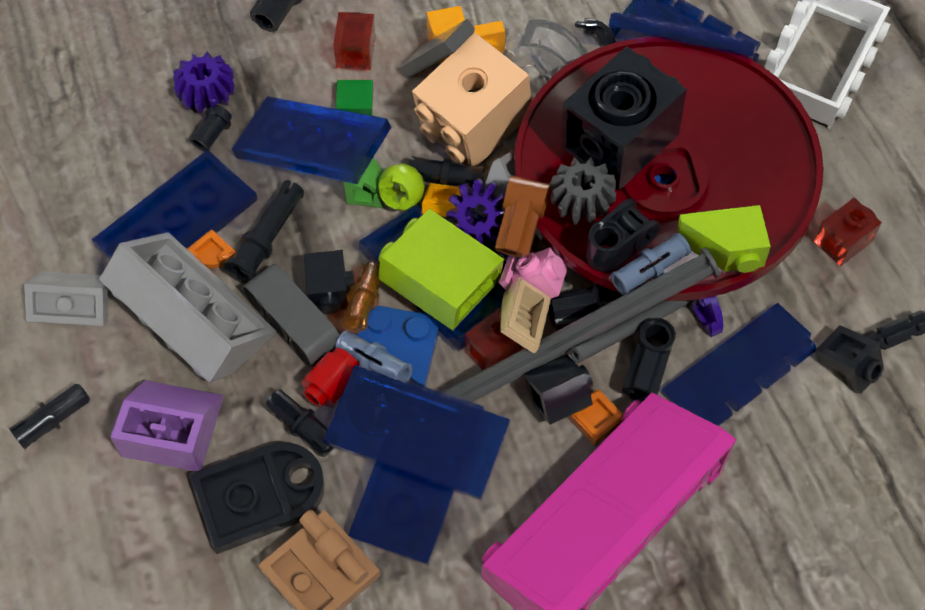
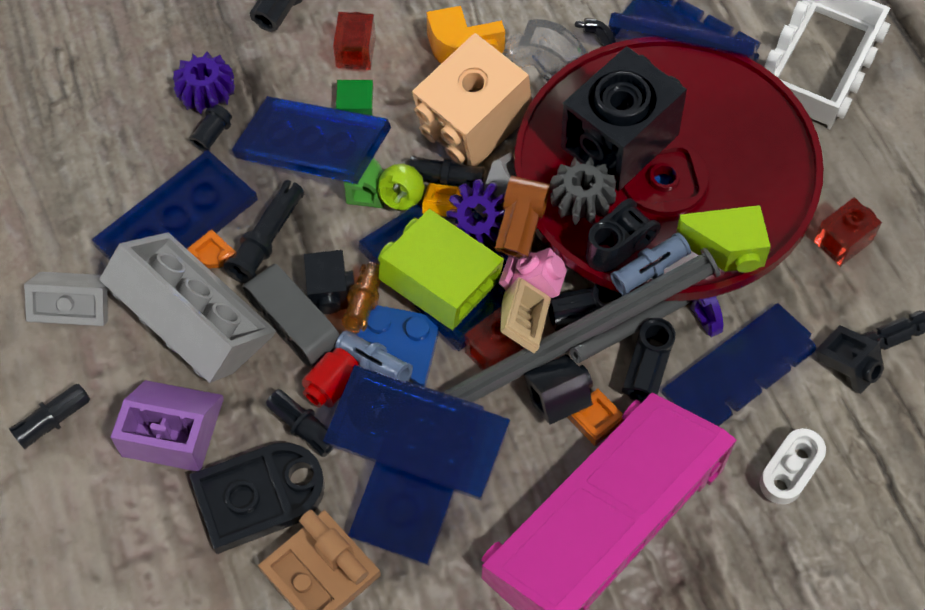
dark grey tile [398,19,475,78] -> none
none -> white plate [760,428,826,505]

